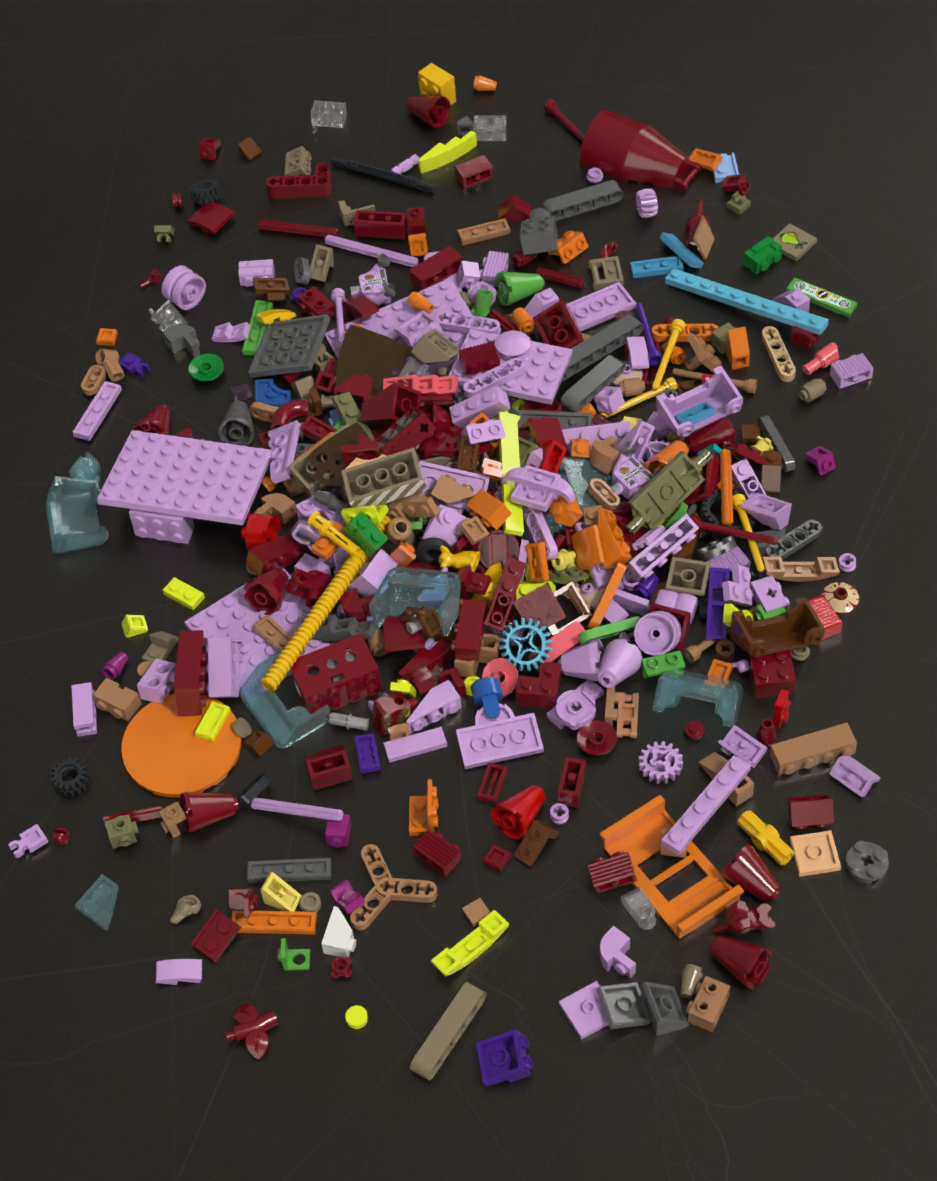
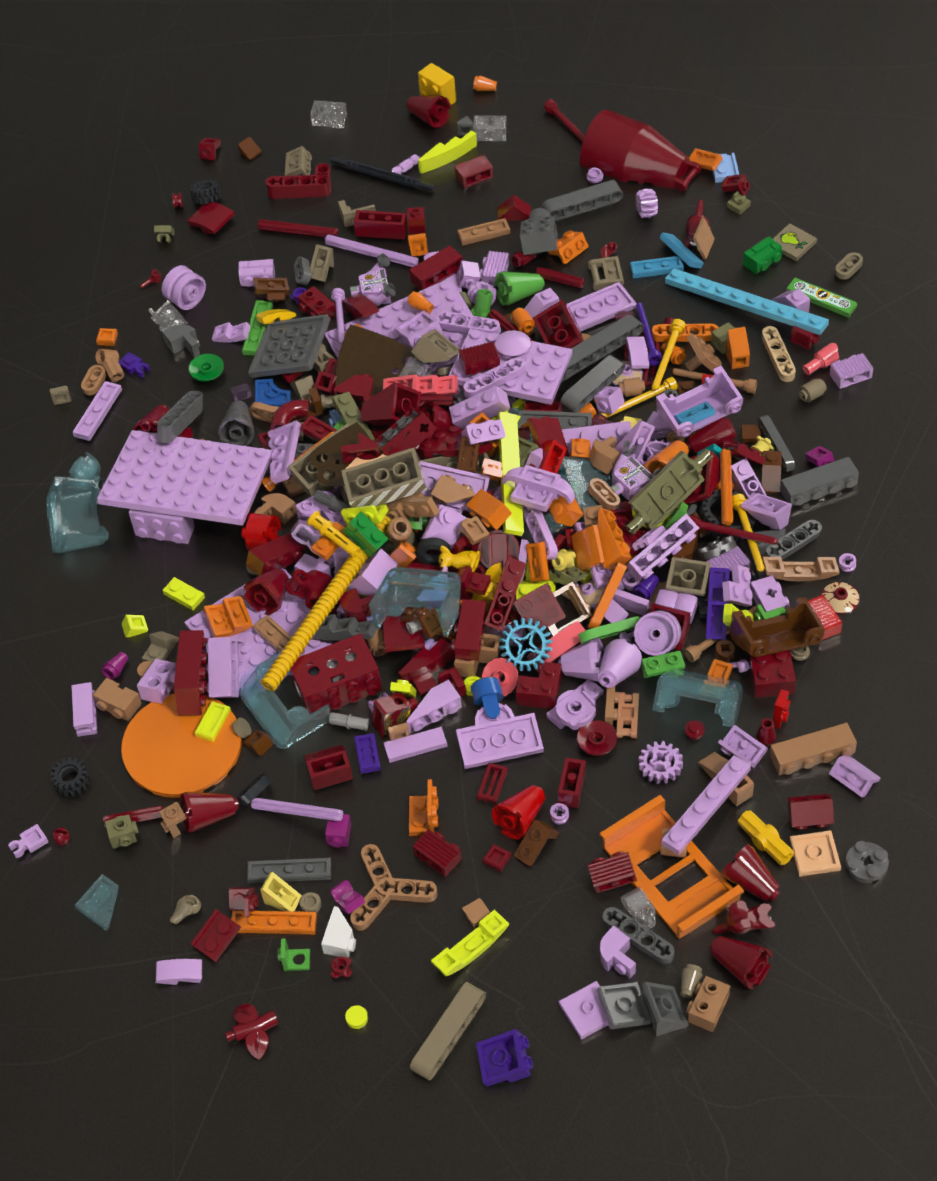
none -> dark tan tile [50,385,72,405]
none -> dark grey beam [157,391,203,443]
none -> orange slope [203,596,253,638]
none -> dark grey beam [603,907,674,964]
none -> dark grey brick [780,457,859,507]
none -> dark tan plate [835,252,863,279]

